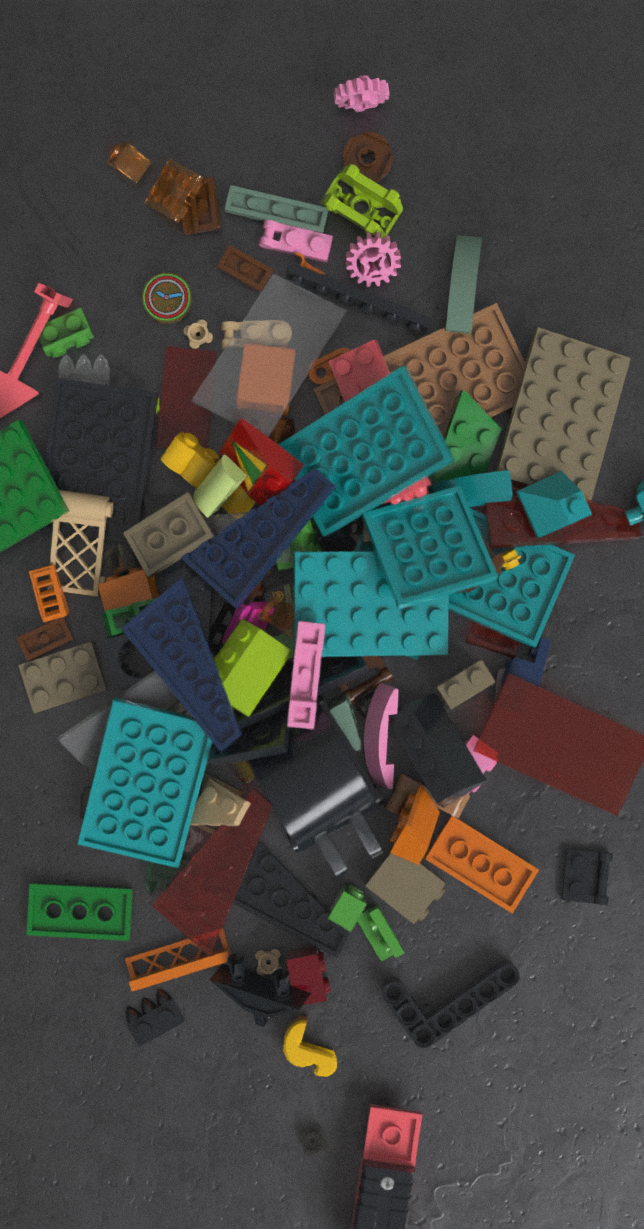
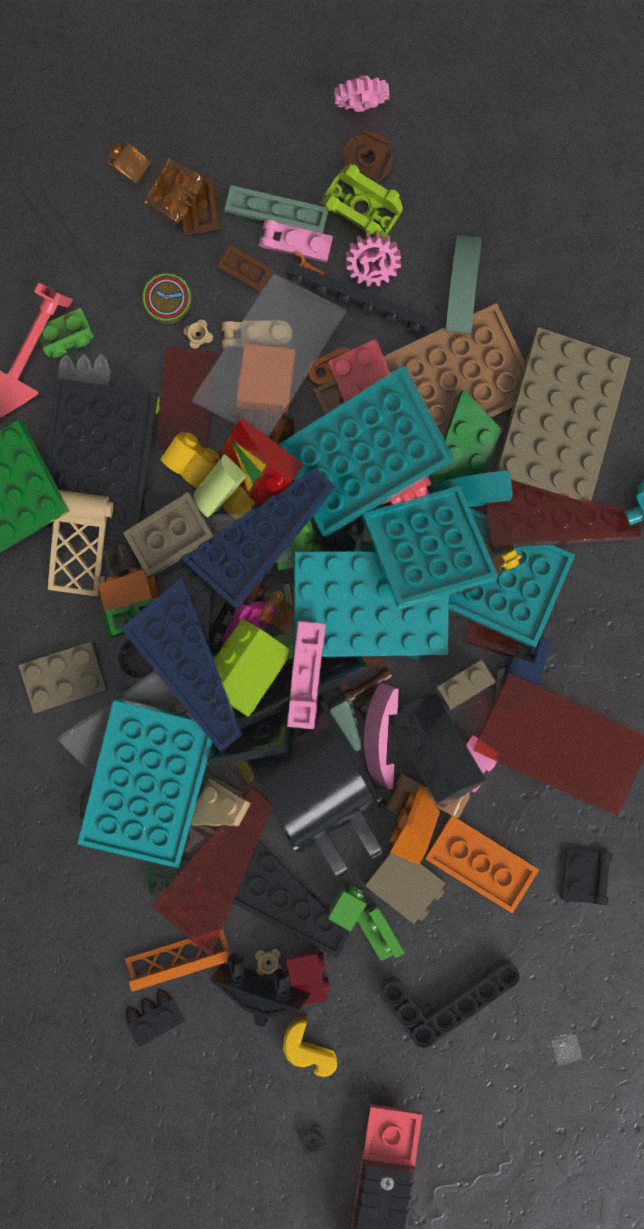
reddish brown plate [16,617,75,661] -> none
green plate [26,882,133,941] -> none
orange slope [29,564,70,622] -> none
teal slope [516,471,592,538] -> none
none -> clear plate [550,1032,583,1066]

